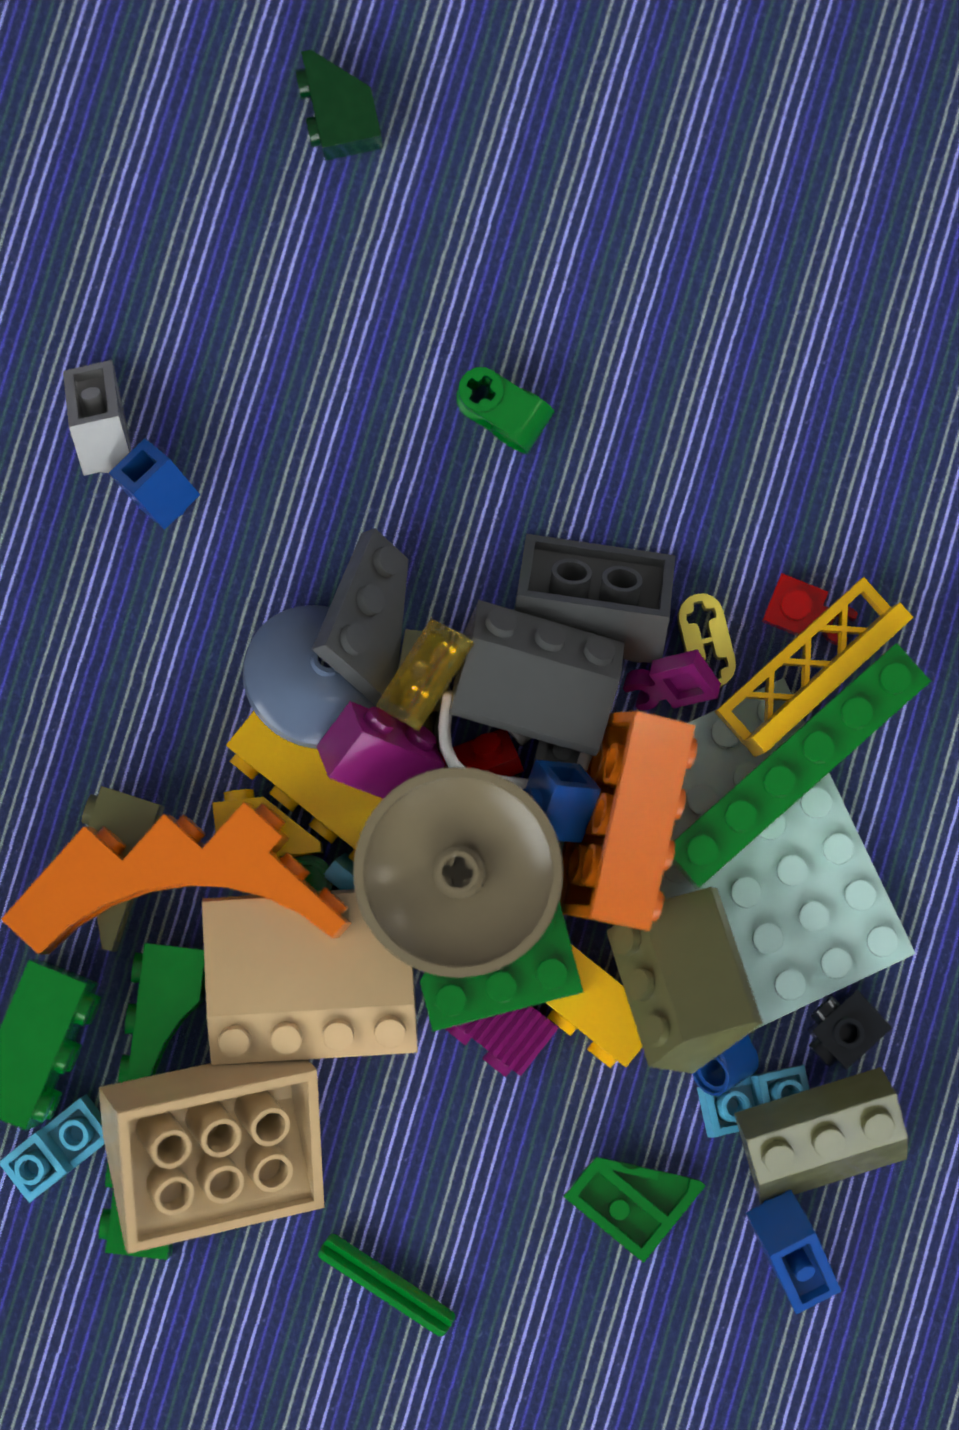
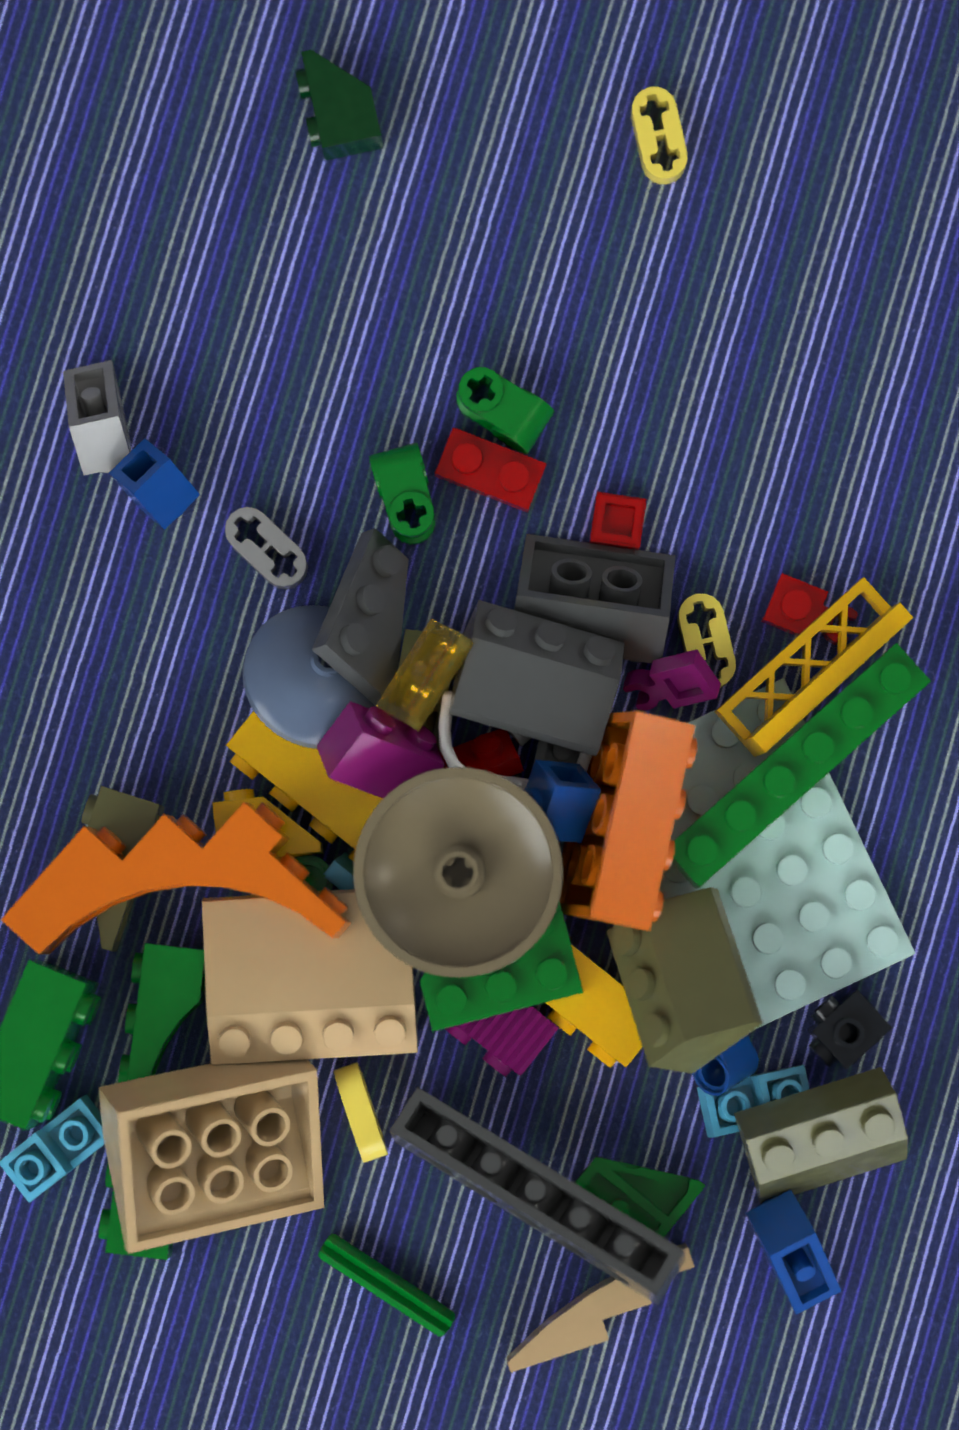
none -> light grey beam [225,507,308,590]
none -> light yellow beam [333,1062,388,1163]
none -> green piece [368,442,435,545]
none -> dark grey brick [389,1087,685,1305]
none -> red plate [435,427,547,513]
none -> tan slope [507,1243,695,1373]
none -> red tile [589,492,647,550]
none -> light yellow beam [631,87,687,184]

